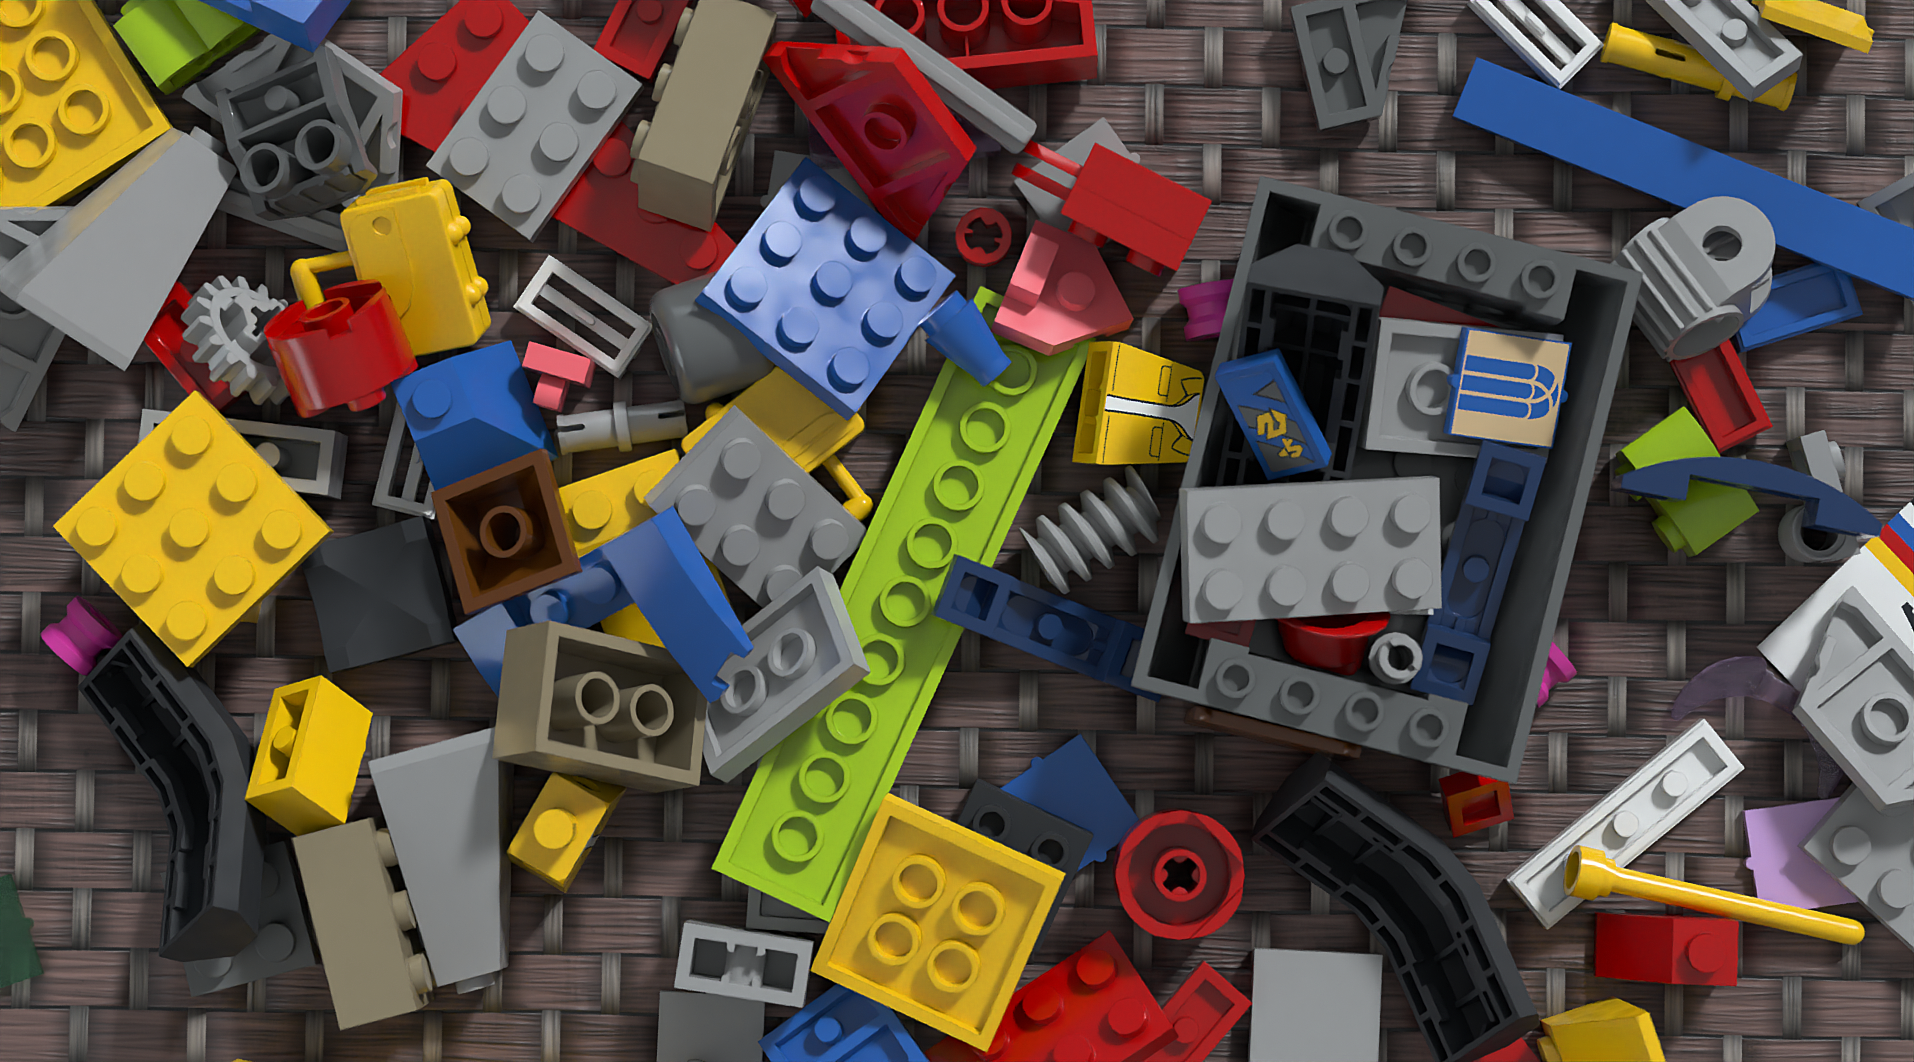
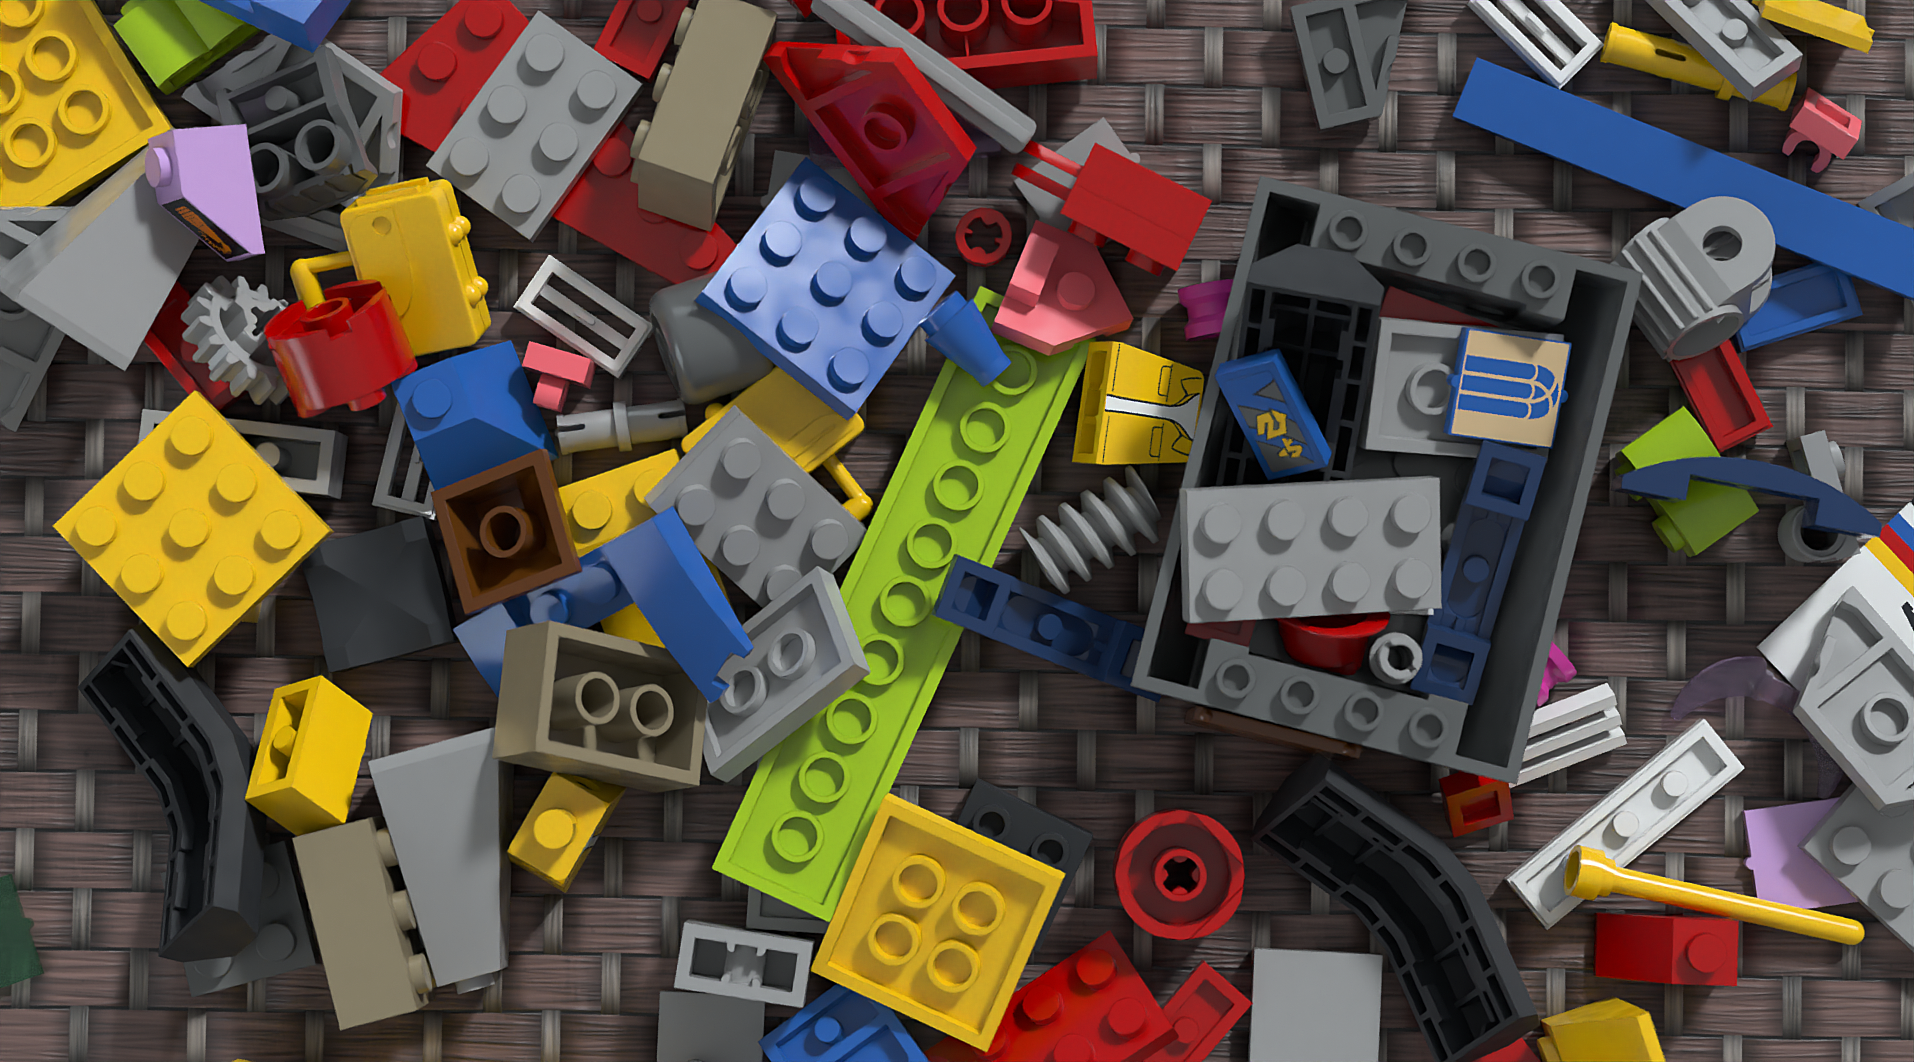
dark pink wheel [40,596,123,676] -> none
blue piece [1000,733,1139,871] -> none
none -> lavender slope [145,124,265,262]
none -> white tile [1509,683,1627,788]
none -> coral tile [1782,87,1862,173]

